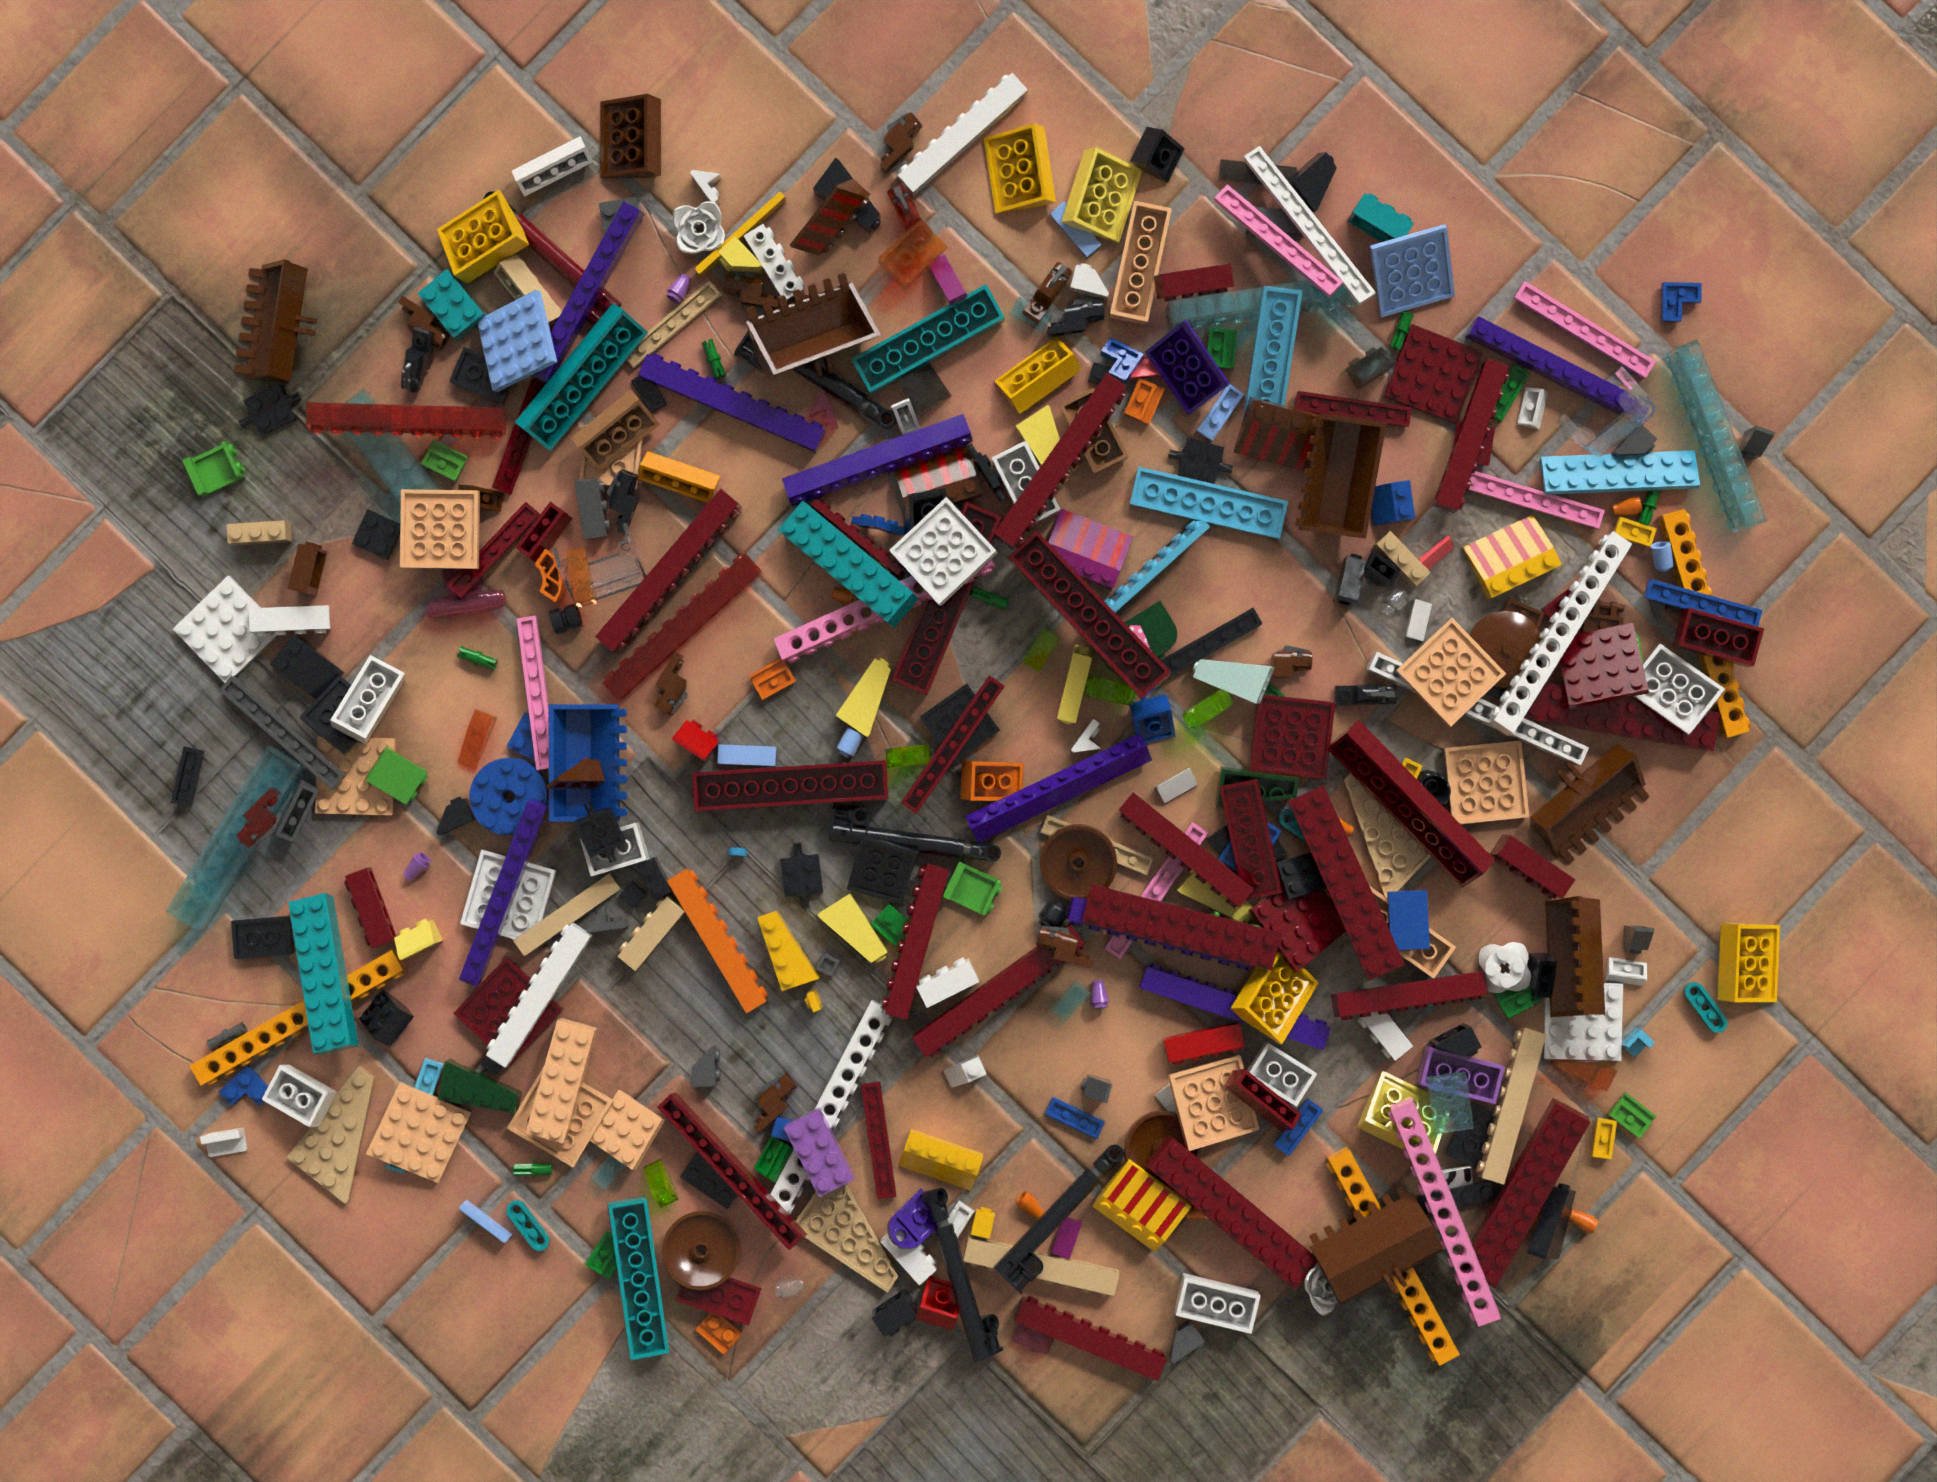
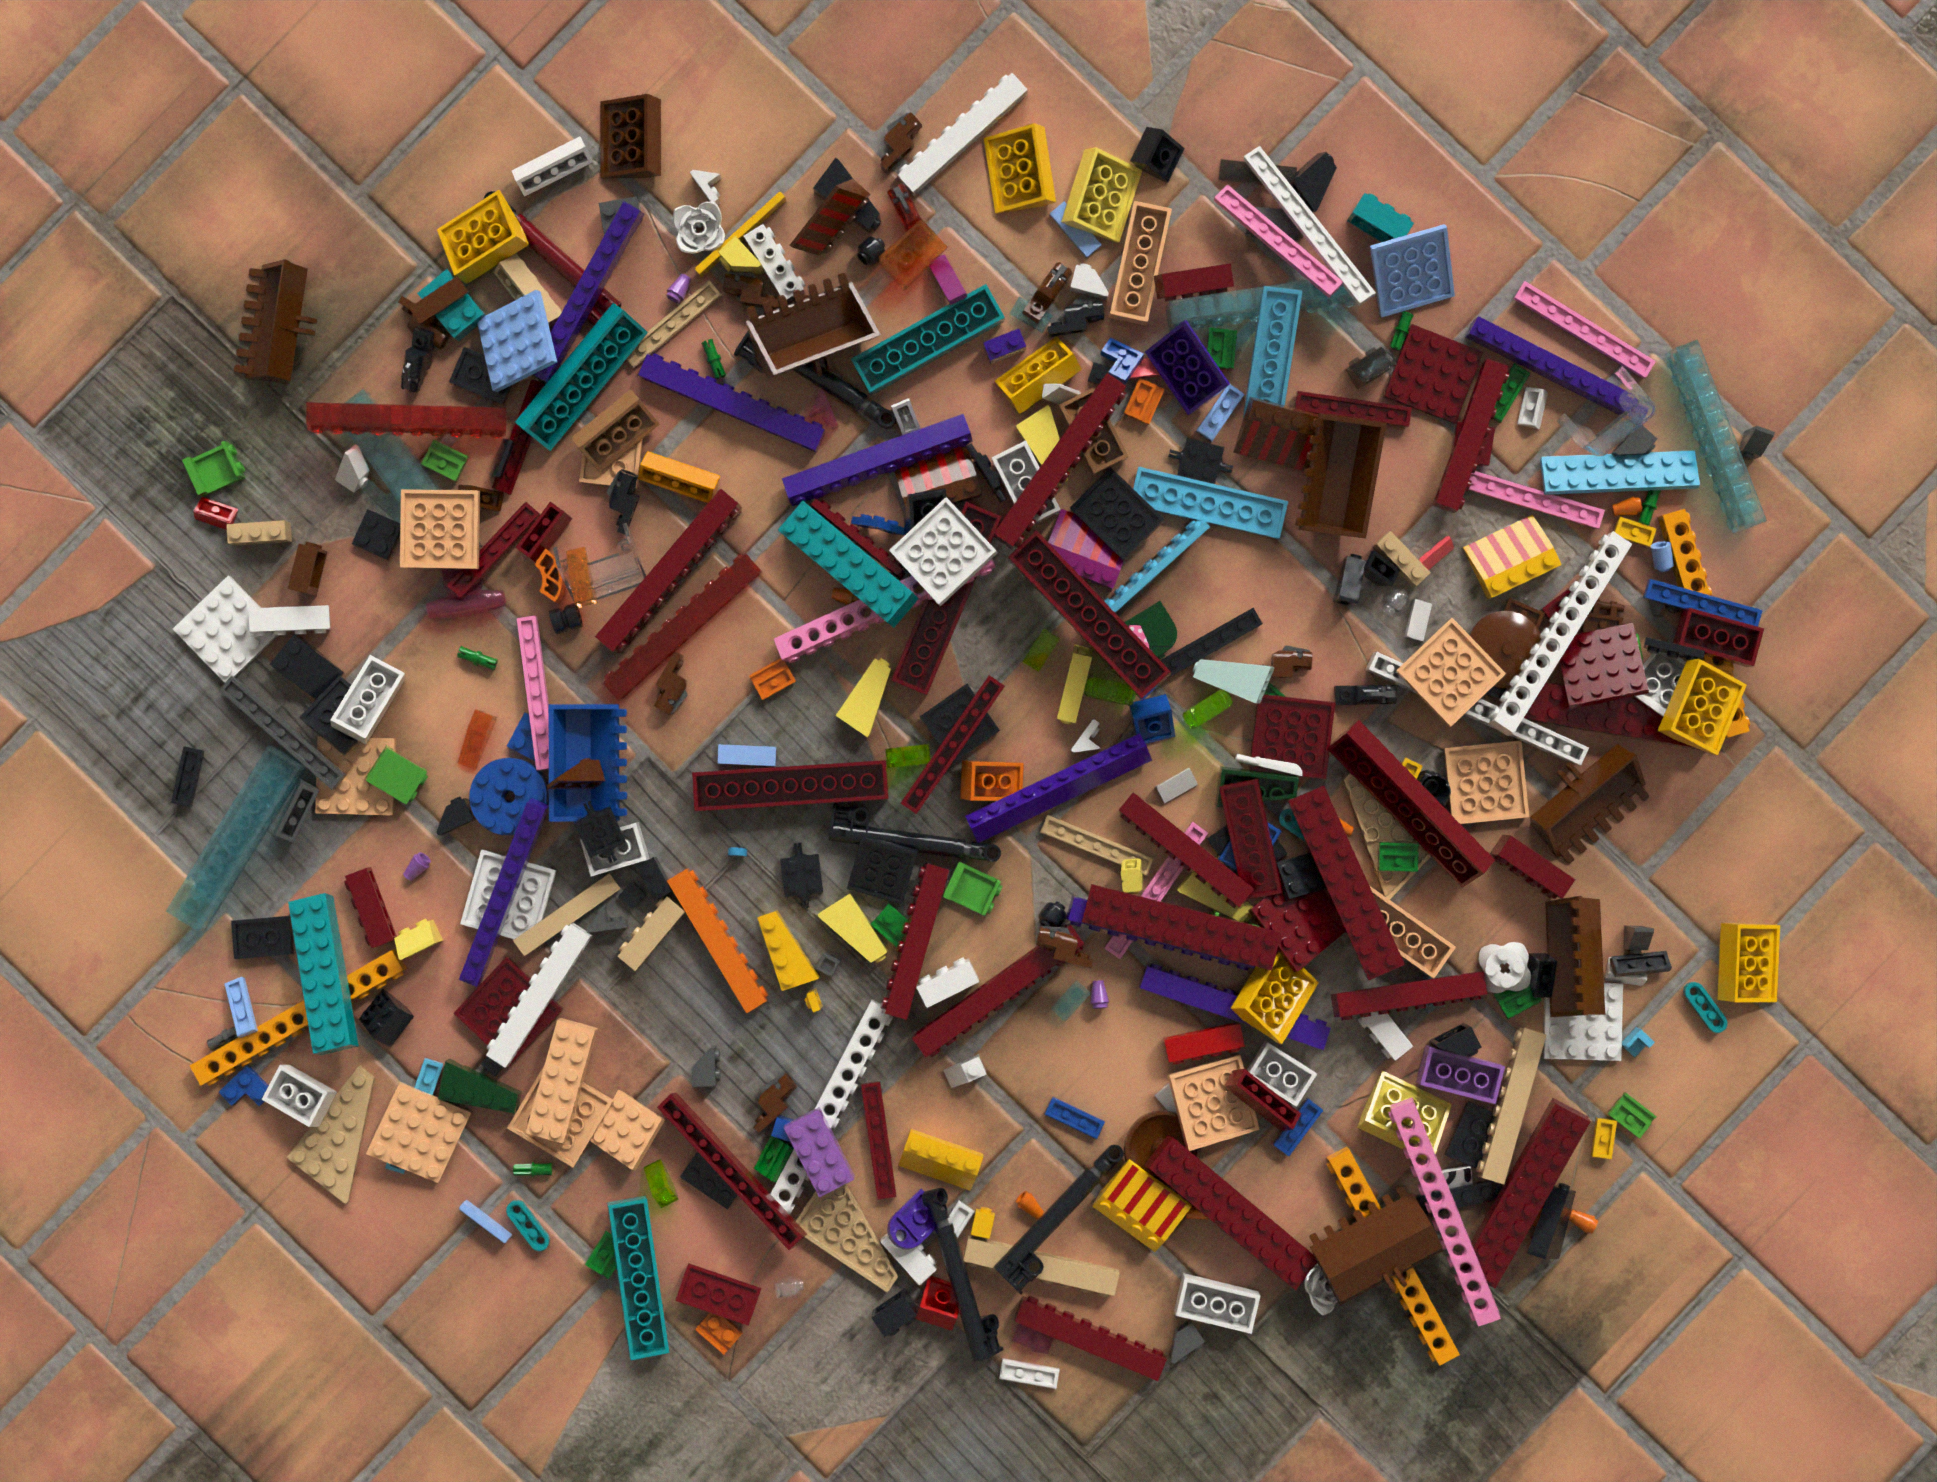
white panel [200,1128,247,1157] -> none
clear red plate [236,788,281,848] -> none
black plate [239,384,302,436] -> none
dark grey brick [575,477,611,539] -> none
clear light blue plate [590,1155,626,1190] -> none
black tile [631,376,667,414] -> none
reddish brown dish [662,1211,740,1291] -> none
red slope [672,719,721,761] -> none
light blue brick [837,727,864,758] -> none
clear smoke slope [898,364,951,417] -> none
green axle [970,587,1009,611] -> none
reddish brown dish [1040,824,1117,900] -> none
magenta tile [1051,1217,1082,1259] -> none
dark grey slope [1080,1074,1112,1103] -> none
blue slope [1371,480,1415,526] -> none
blue tile [1387,890,1430,950] -> none
clear light blue plate [1426,1071,1474,1134] -> none
clear orange slope [1551,1059,1617,1091] -> none
blue plate [1661,282,1702,322] -> none
none -> red slope [193,497,238,530]
none -> light blue tile [225,977,258,1038]
none -> white slope [335,444,370,493]
none -> reddish brown tile [409,276,469,325]
none -> black slope [489,439,515,479]
none -> black head [857,237,886,266]
none -> dark purple brick [983,329,1026,364]
none -> white tile [999,1358,1060,1389]
none -> white slope [1042,384,1081,404]
none -> black plate [1070,467,1165,561]
none -> light yellow brick [1121,858,1143,895]
none -> white piece [1235,754,1302,776]
none -> green plate [1378,842,1419,872]
none -> black plate [1610,951,1672,977]
none -> black plate [1643,637,1705,661]
none -> yellow slope [1658,659,1747,756]

